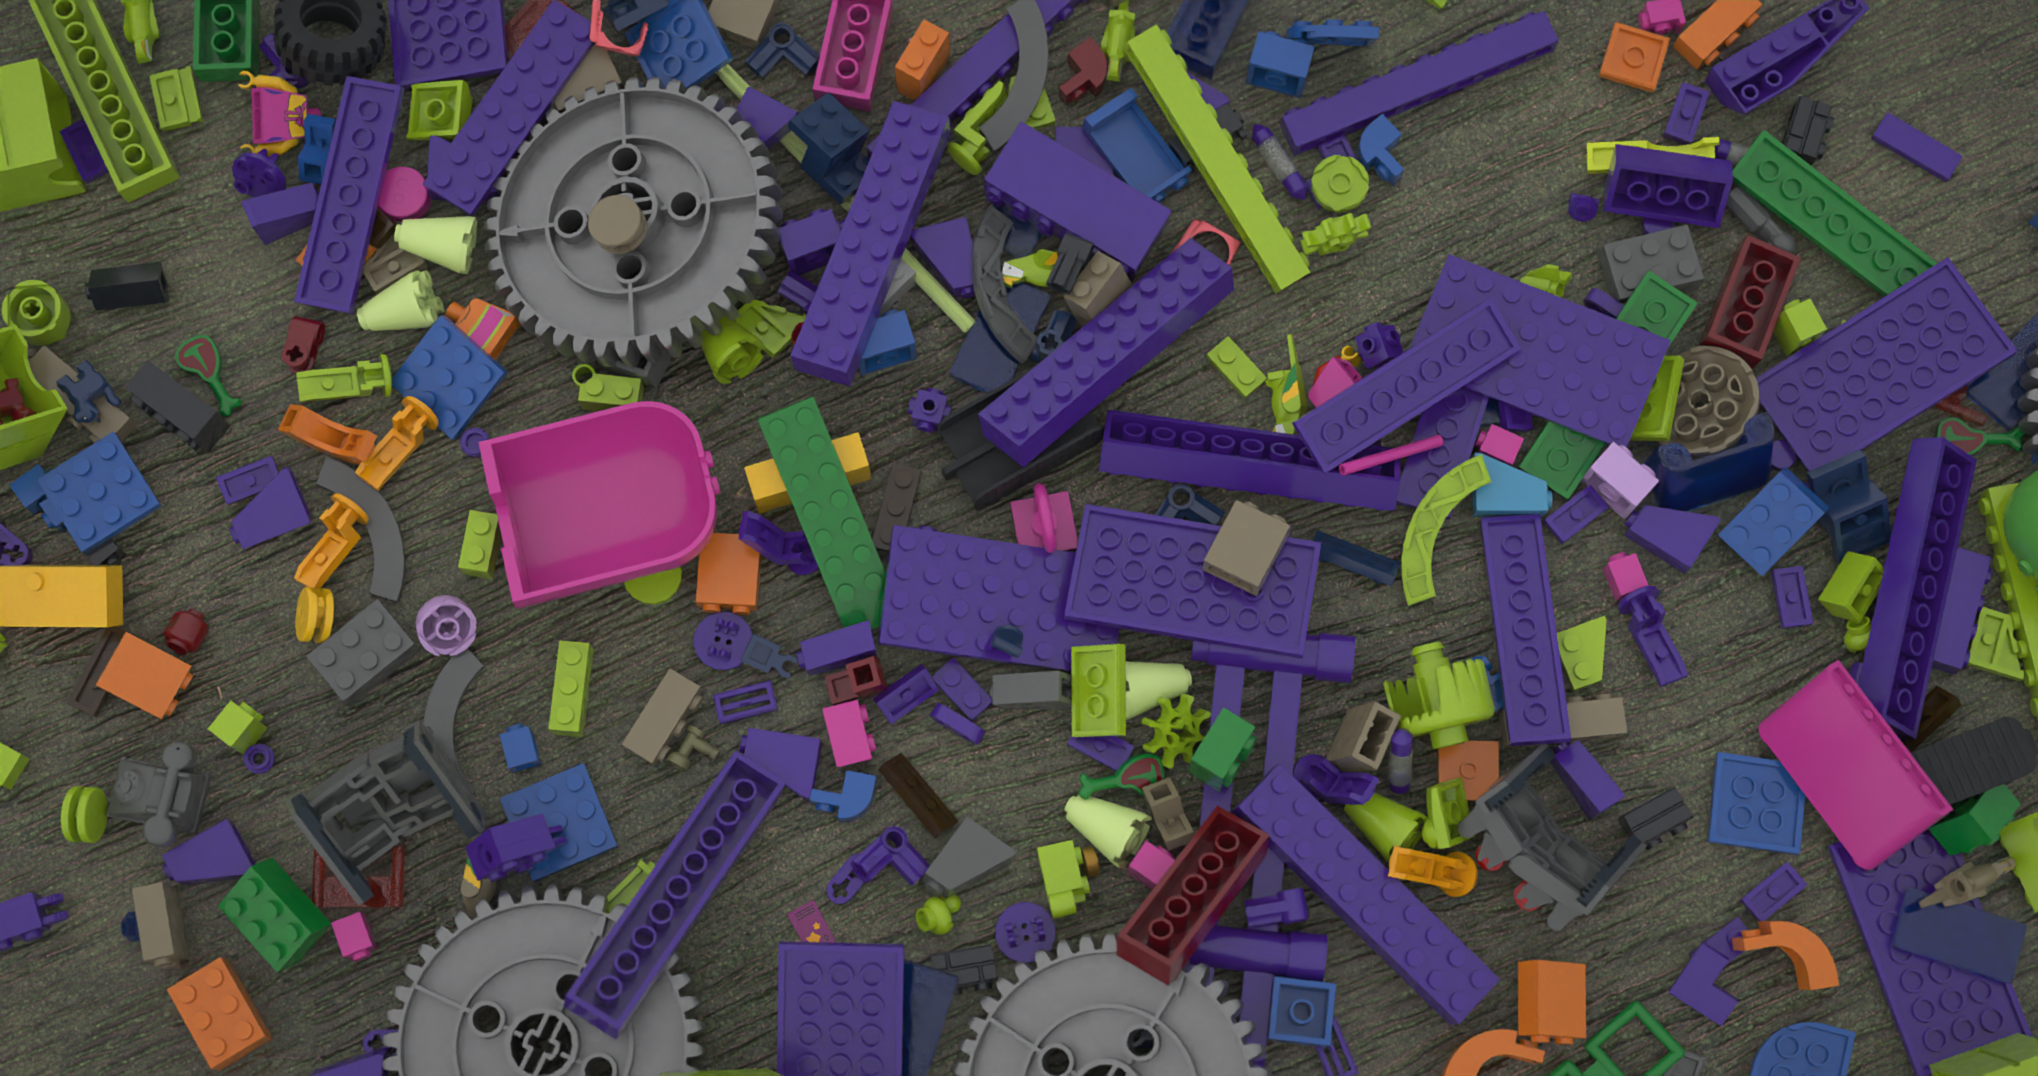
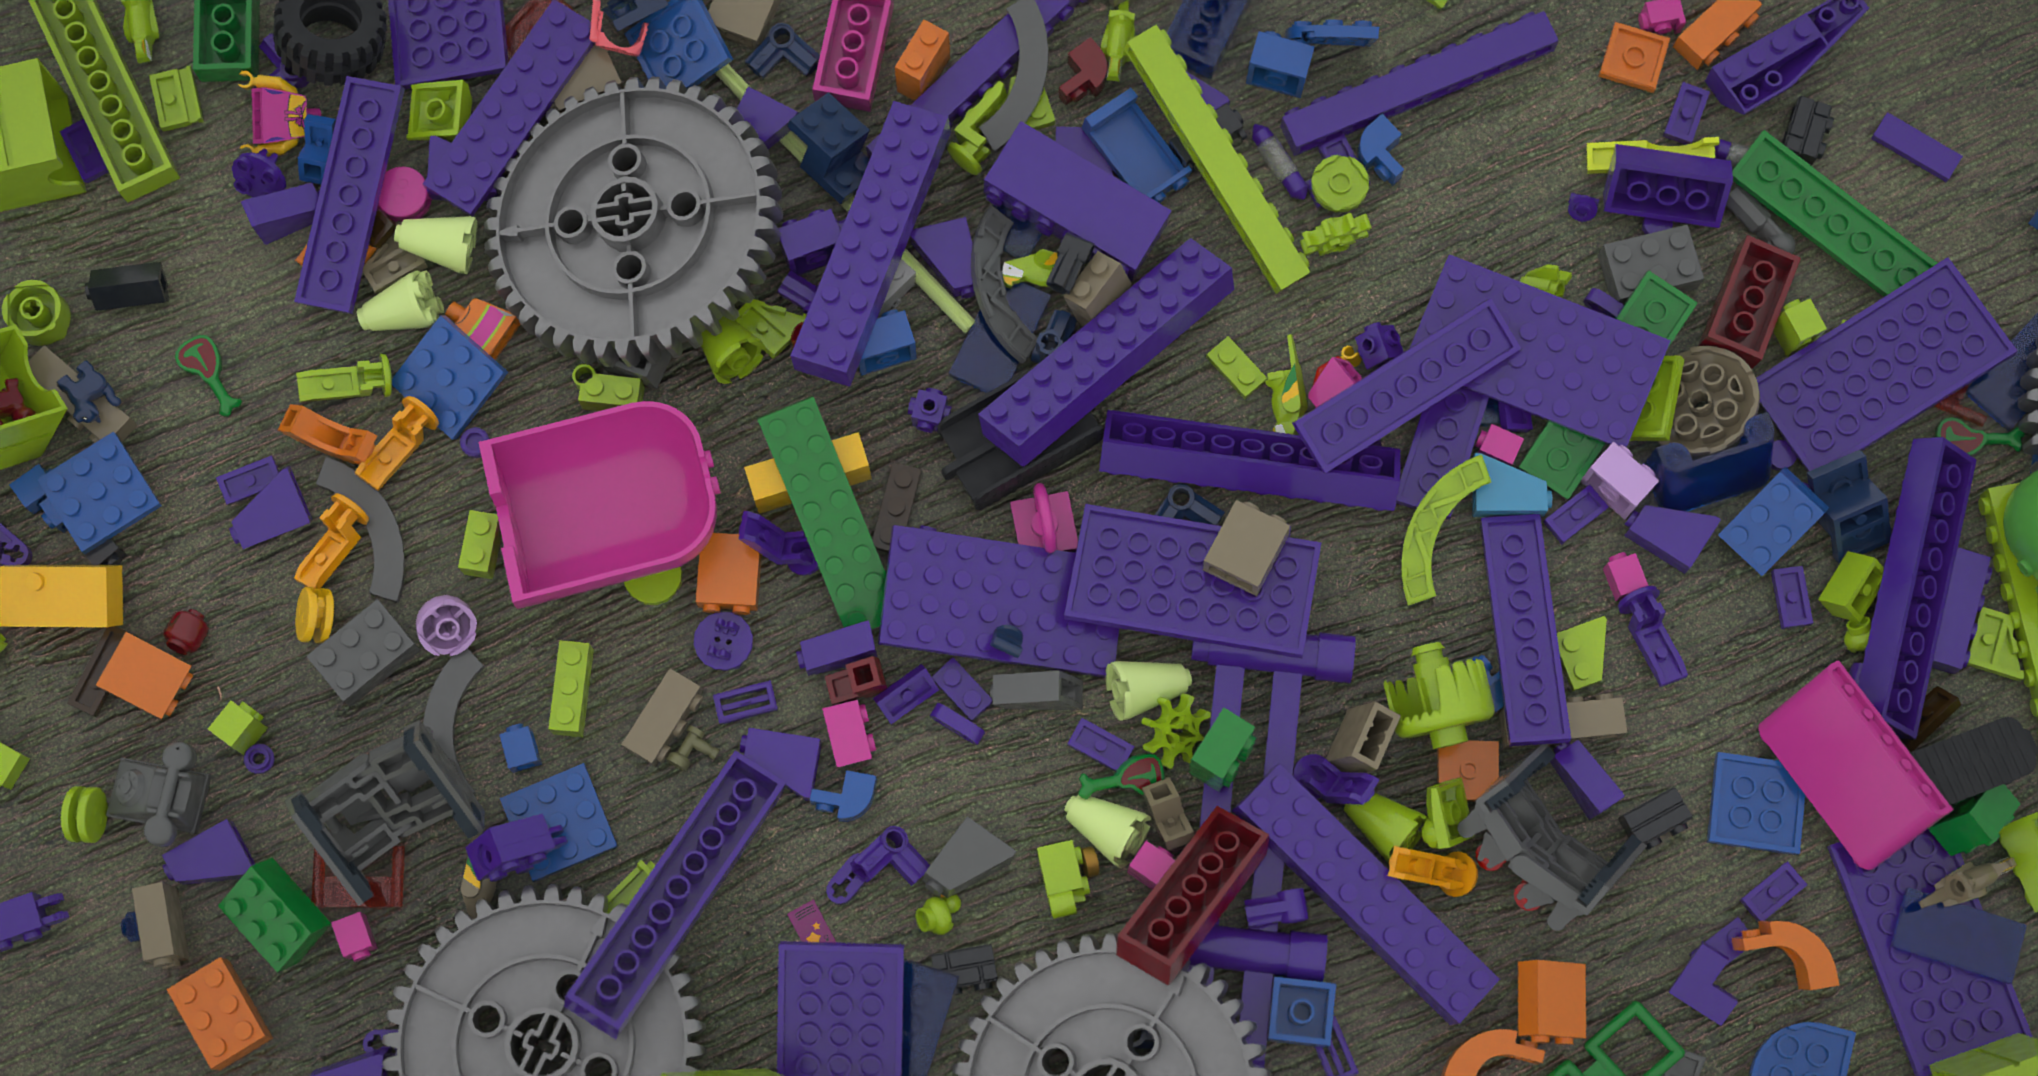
black brick [125,360,230,453] -> none
dark red piece [282,316,325,374] -> none
dark tan head [588,195,647,254] -> none
dark blue plate [741,633,798,679] -> none
dark brown plate [878,753,959,839] -> none
dark purple plate [996,902,1055,963] -> none
lime tile [1071,644,1126,737] -> none
coral helmet [1172,219,1241,266] -> none
dark blue plate [1313,530,1400,586] -> none
dark pink piece [1339,435,1443,476] -> none
piece [1388,729,1413,794] -> none

